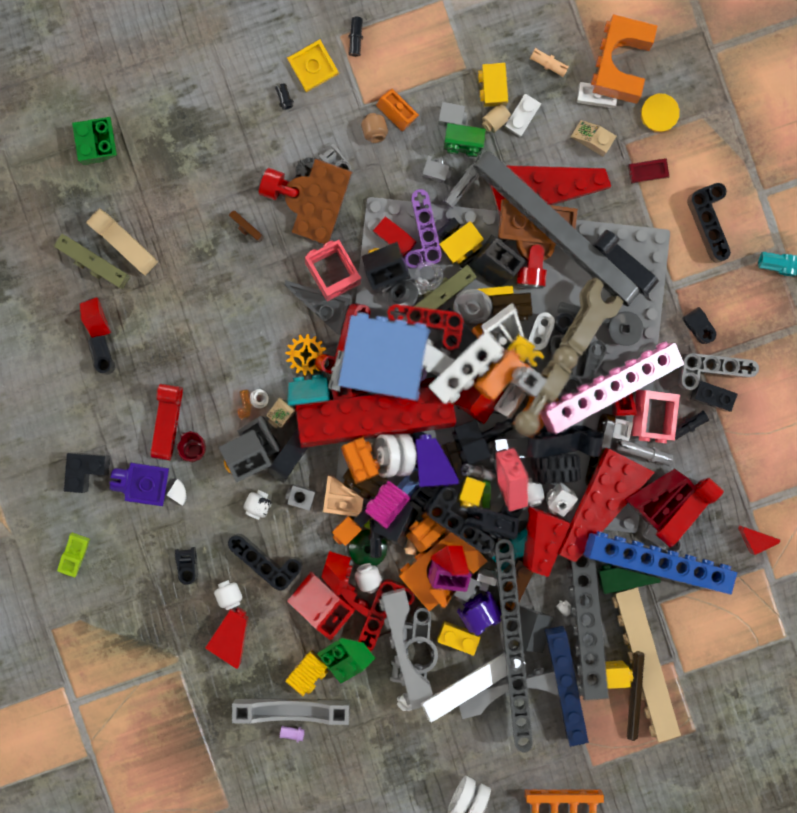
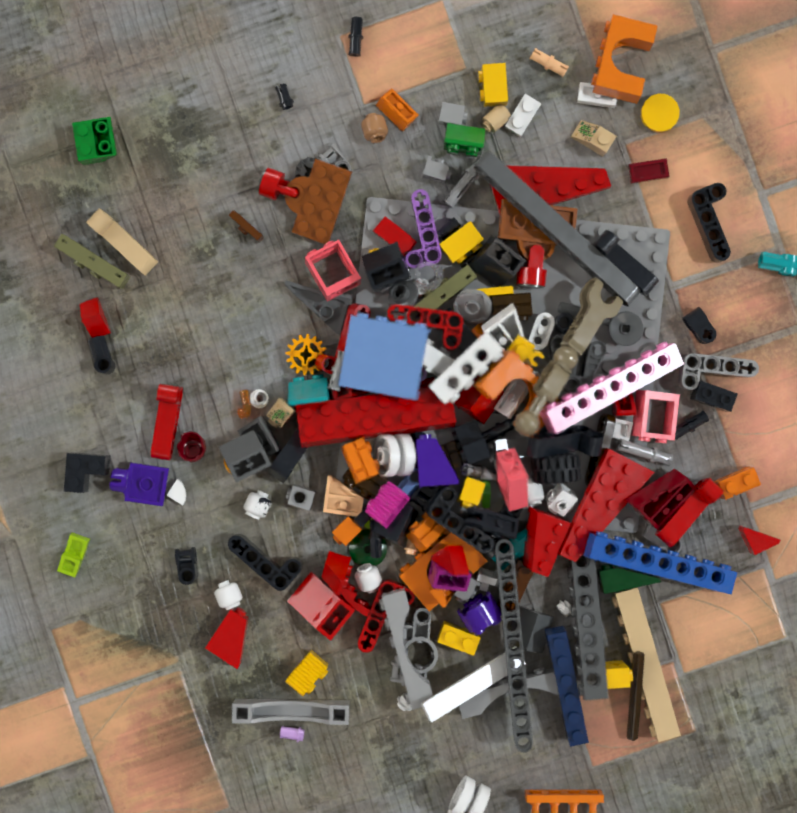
yellow tile [287,39,339,93] -> none
green slope [317,638,375,684] -> none
light grey brick [512,366,547,397] -> none
none -> orange brick [714,466,761,500]

